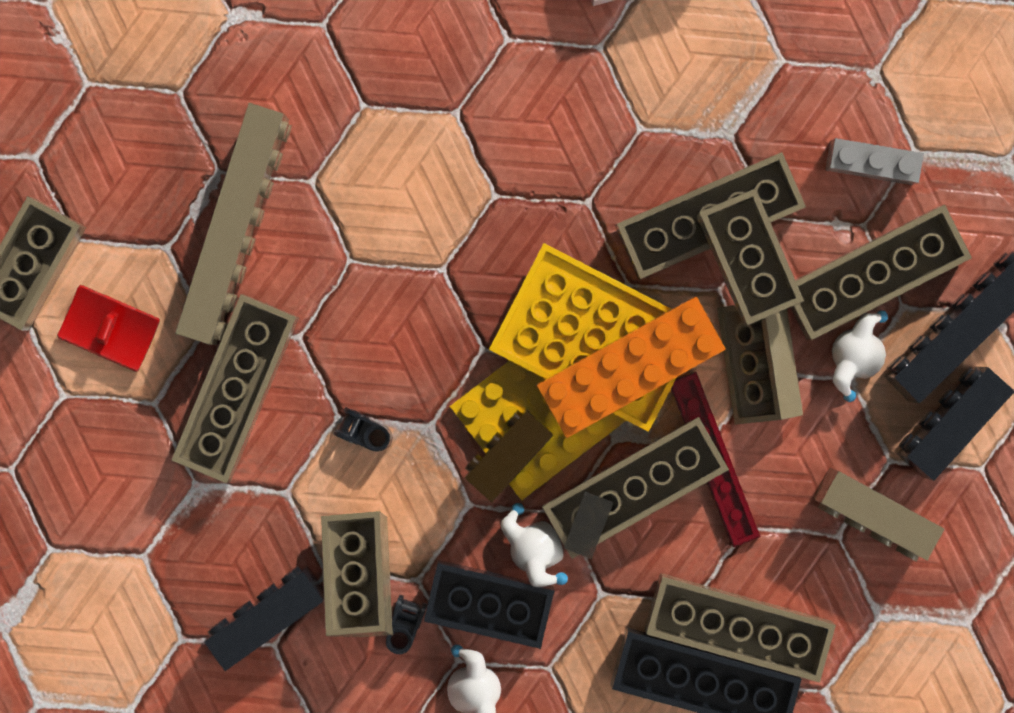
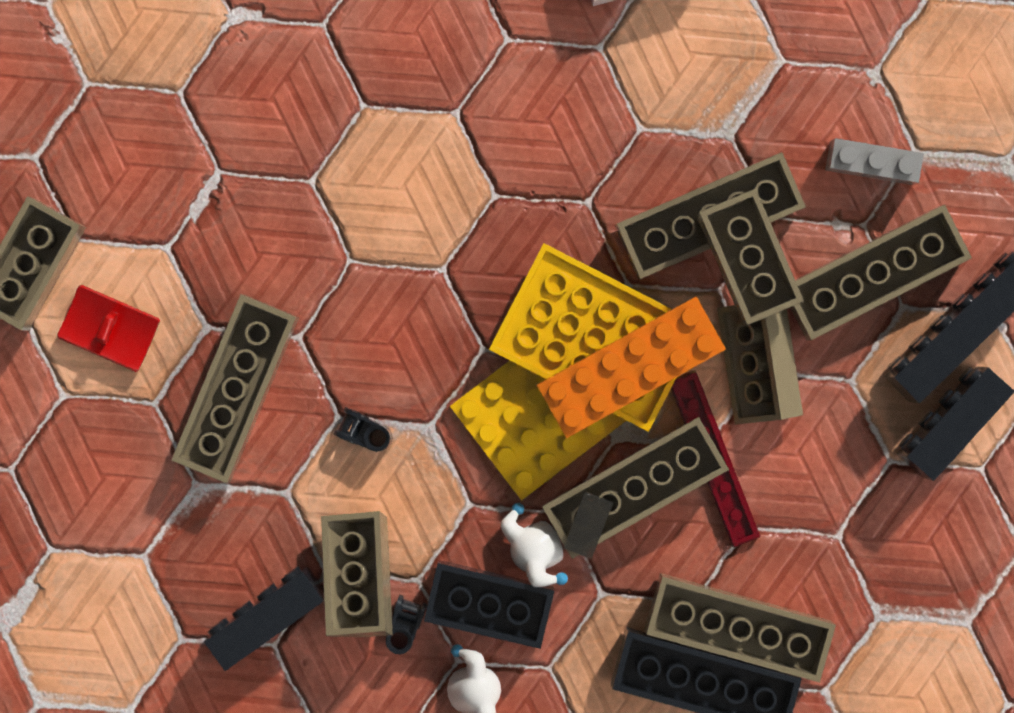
dark tan brick [175,103,292,345] -> none
dark brown brick [465,409,554,503] -> none
dark tan brick [813,468,945,562] -> none
white piece [832,310,888,402] -> none

